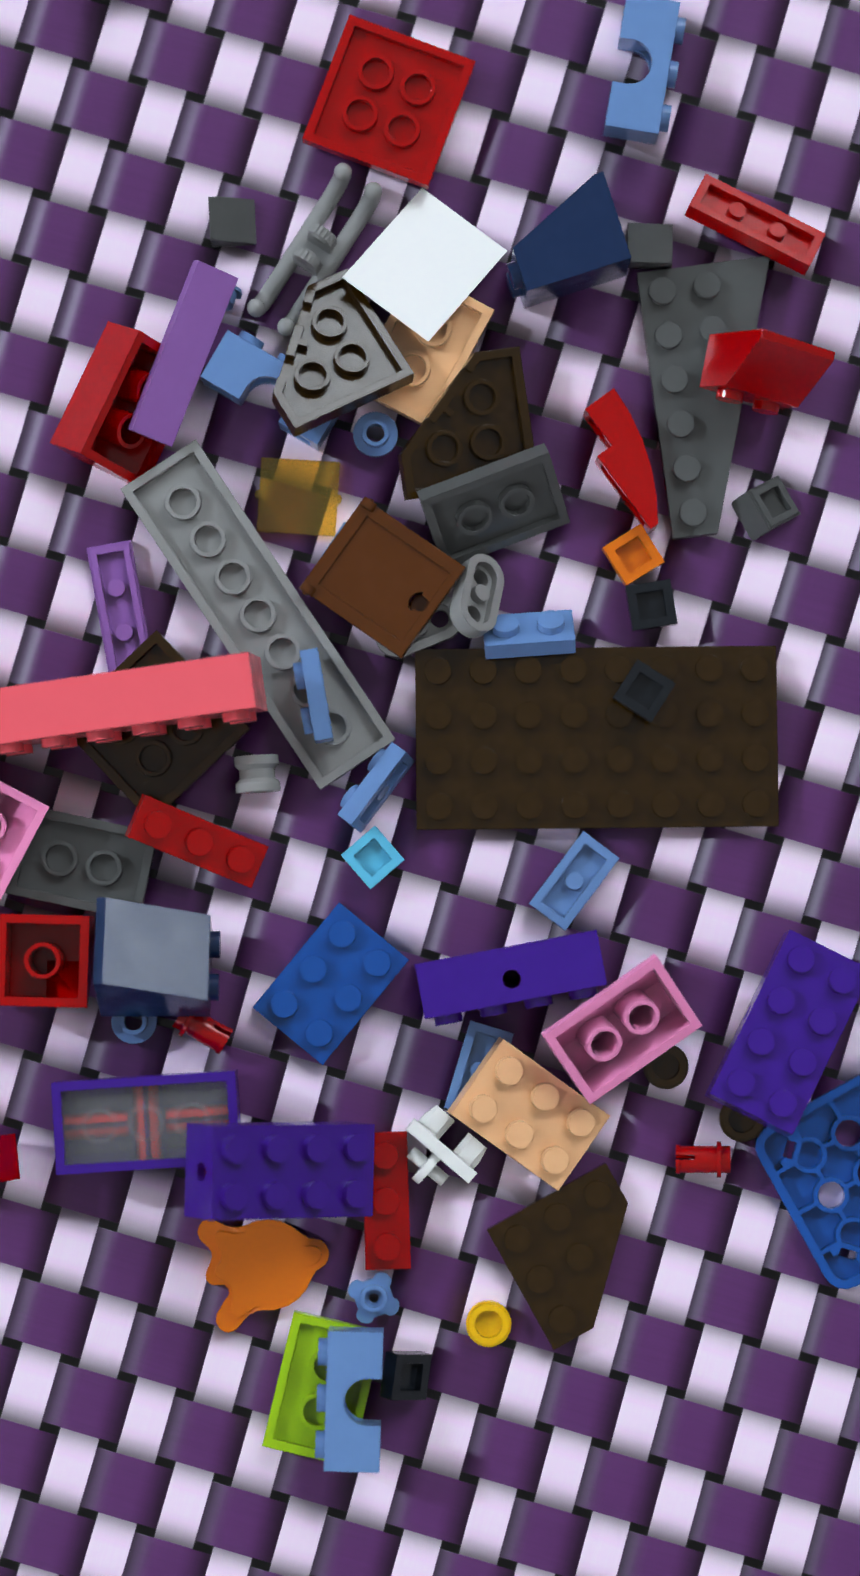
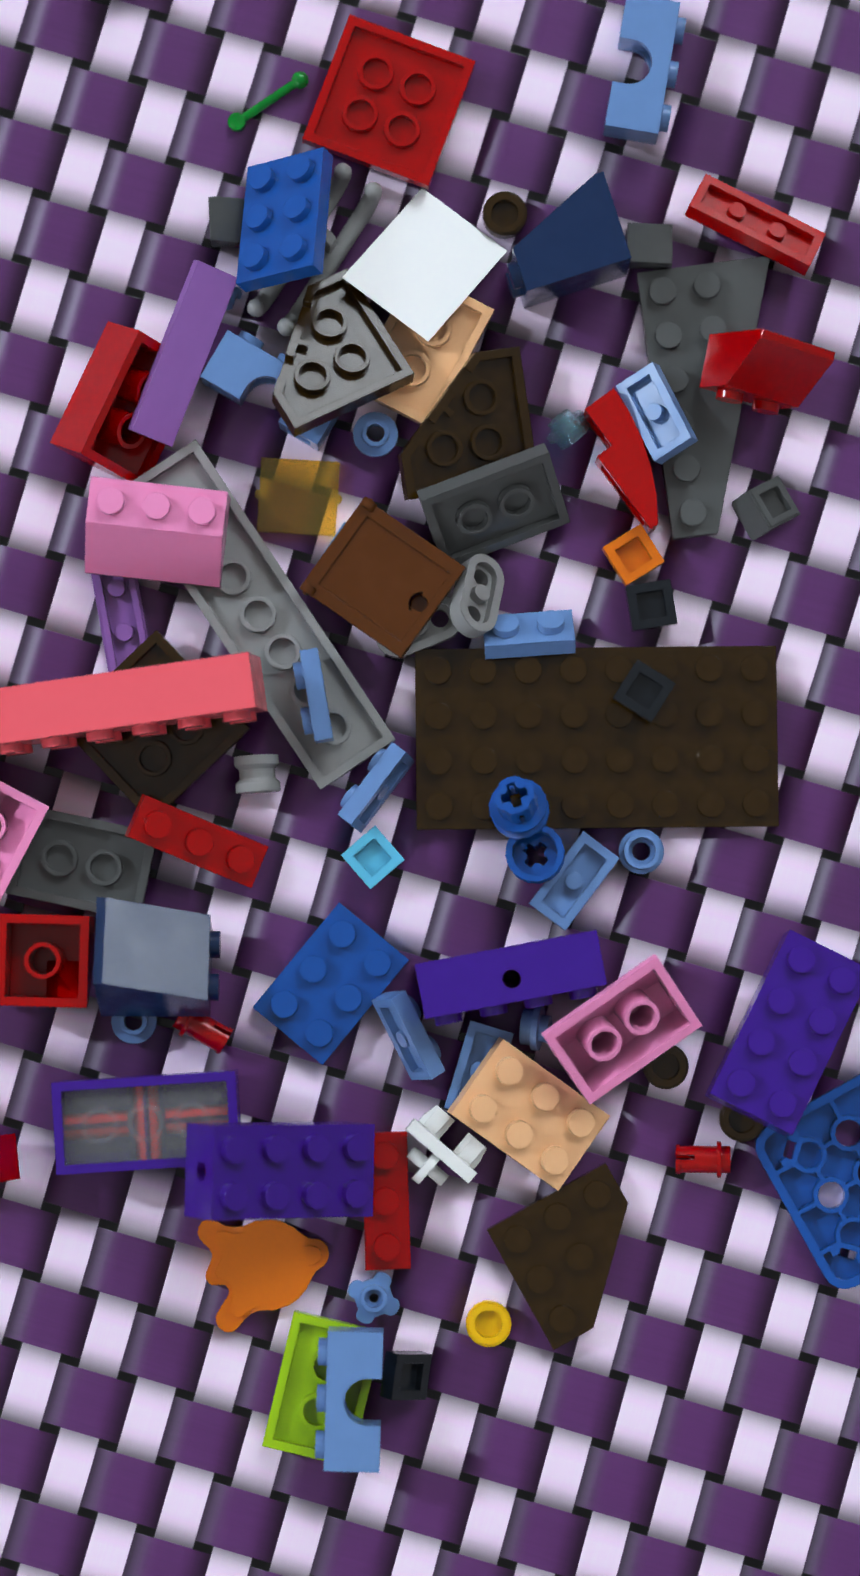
none -> bright pink slope [85,476,231,588]
none -> green hinge [228,71,309,132]
none -> blue plate [236,147,333,292]
none -> medium blue plate [371,990,446,1080]
none -> dark brown tile [482,191,527,239]
none -> blue piece [489,776,550,840]
none -> blue piece [505,825,565,884]
none -> medium blue plate [519,1006,553,1051]
none -> clear light blue plate [546,409,589,450]
none -> medium blue plate [616,362,698,464]
none -> medium blue plate [618,829,664,874]

